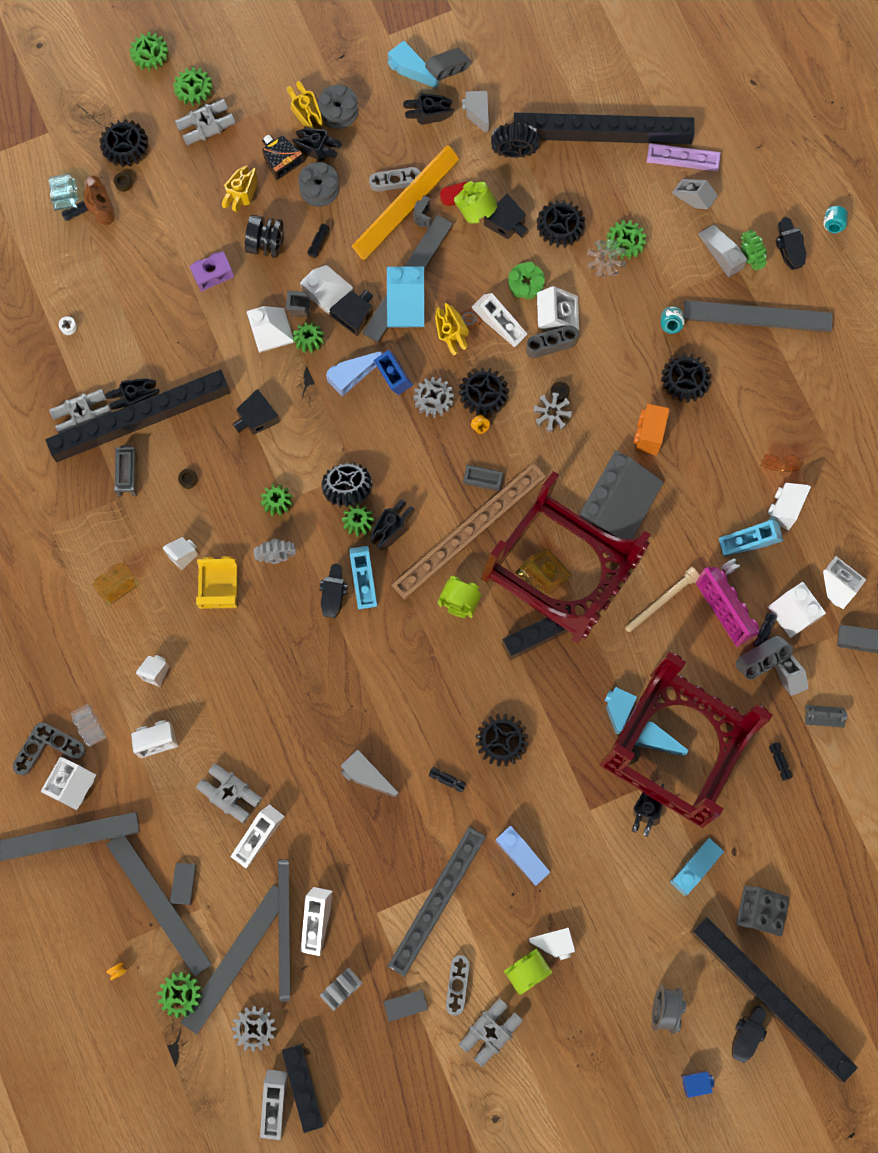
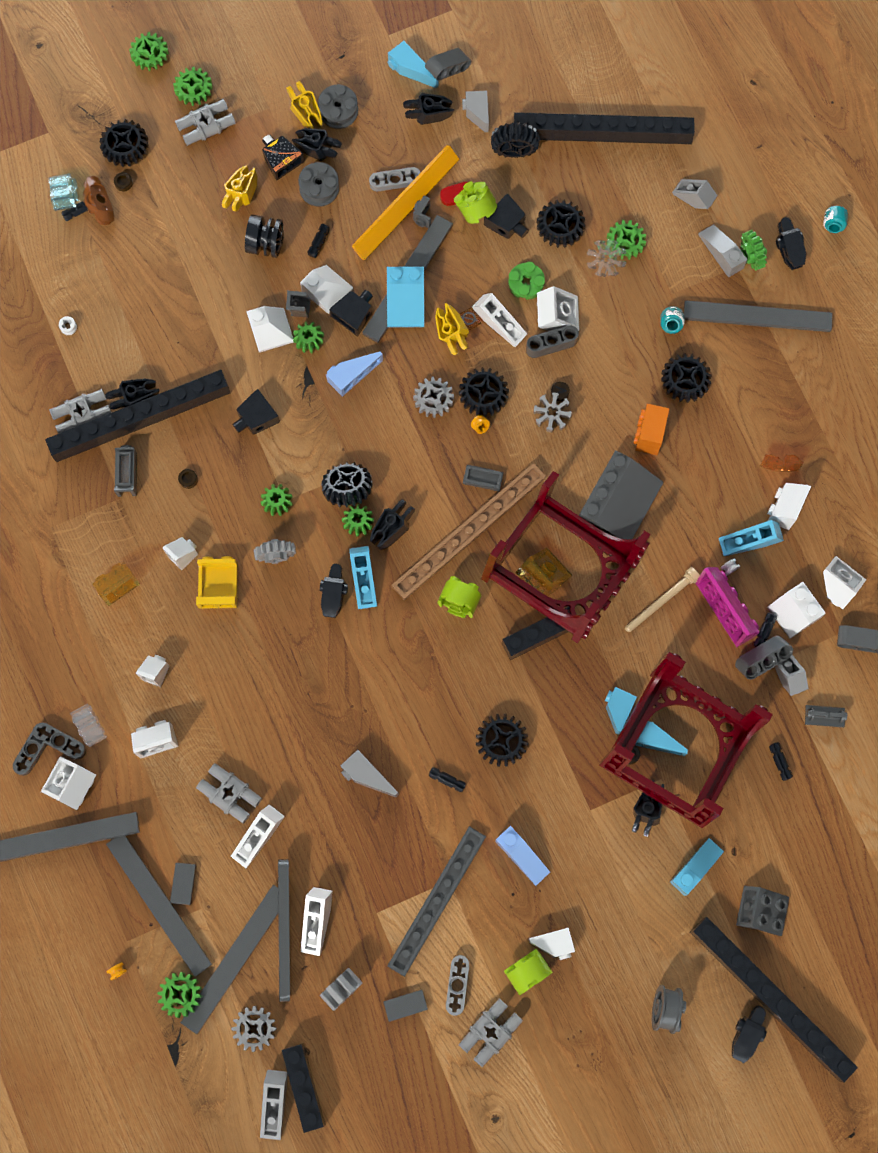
medium lavender brick [190,251,234,292] -> none
blue brick [374,350,413,396] -> none
lavender tile [646,143,721,172] -> none
blue brick [681,1071,715,1098] -> none

